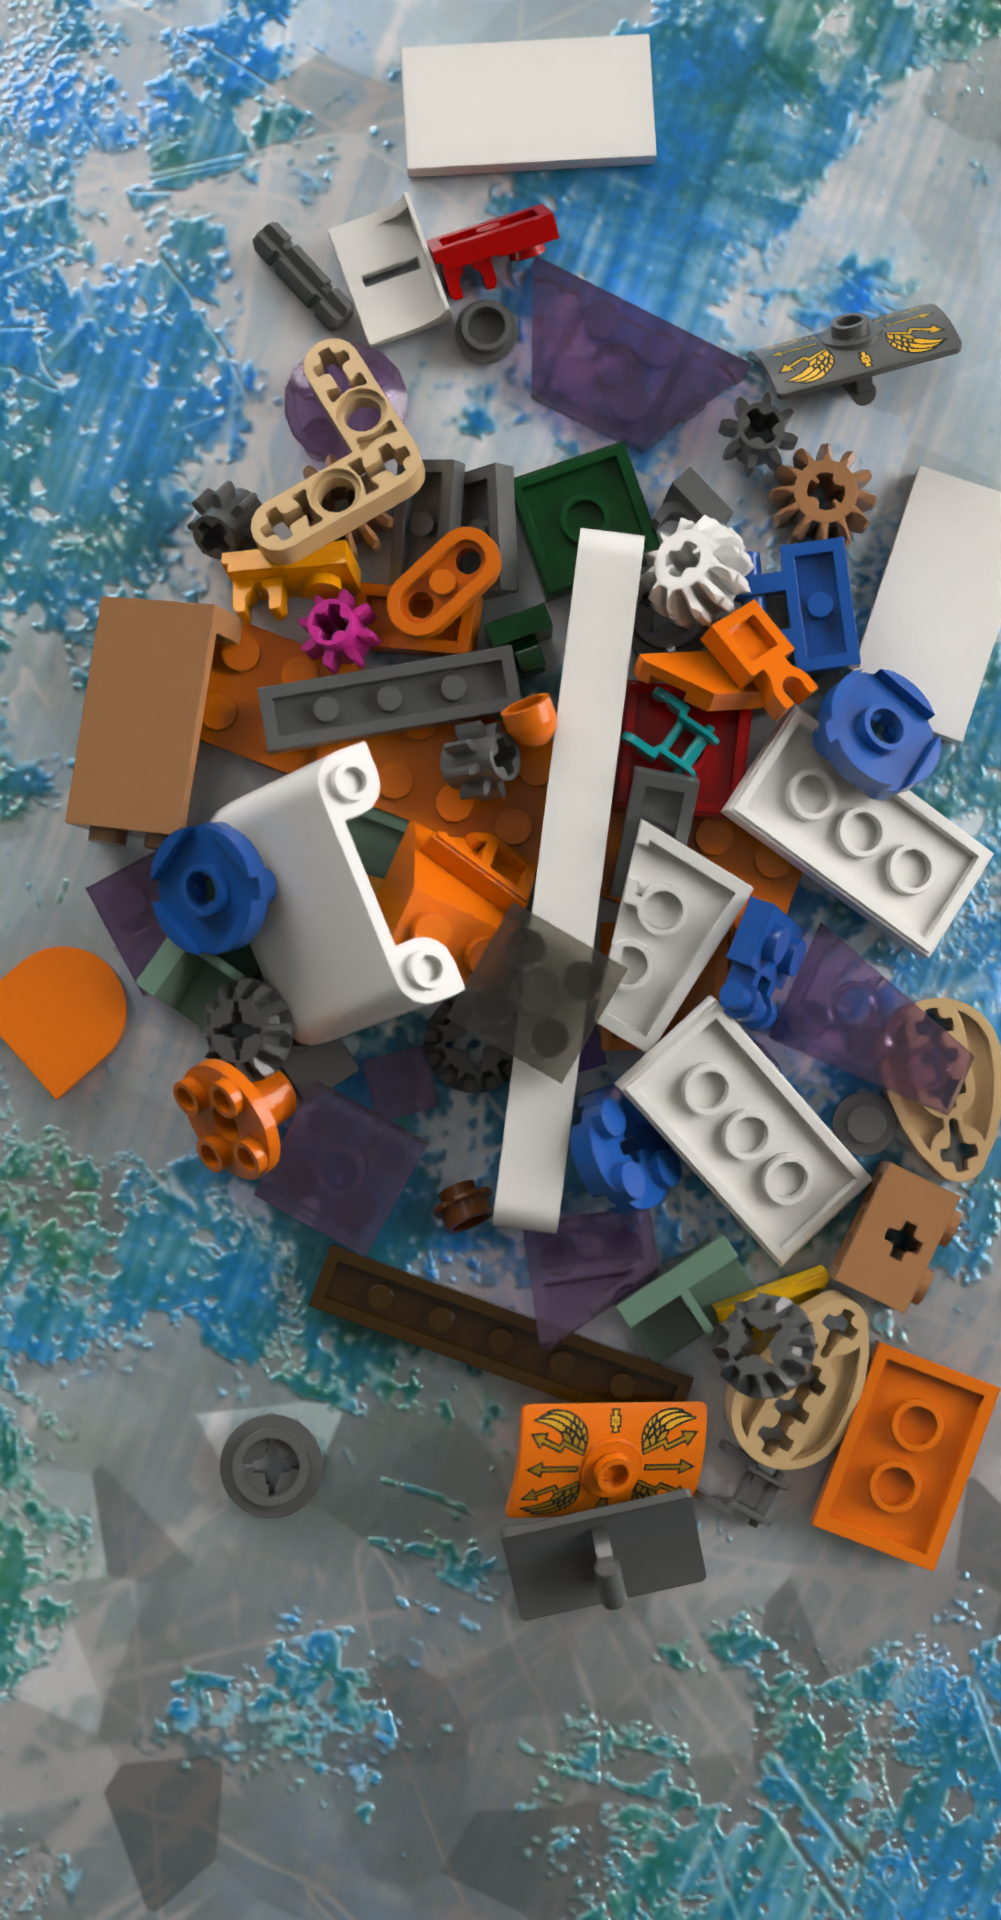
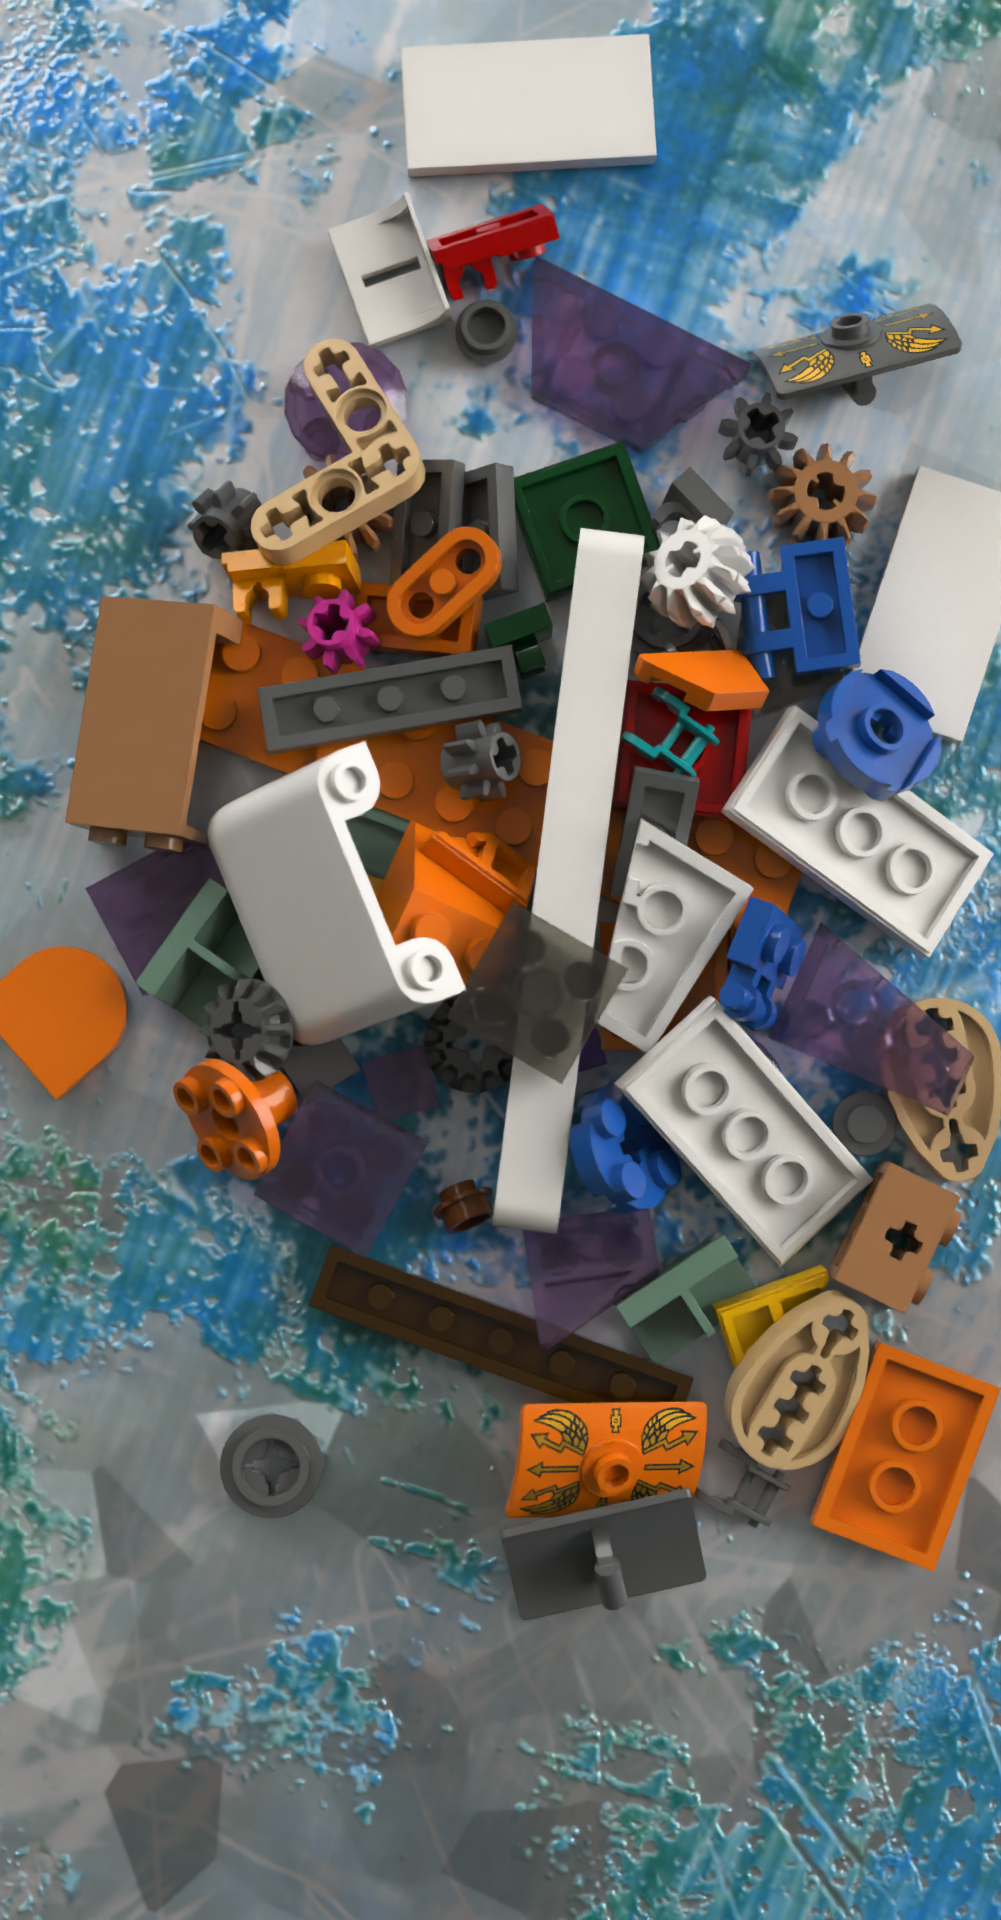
blue plate [150,822,277,955] -> none
dark grey axle [252,222,354,332] -> none
orange hinge [500,693,557,747] -> none
orange plate [701,599,819,721] -> none
dark grey gear [712,1292,816,1399] -> none

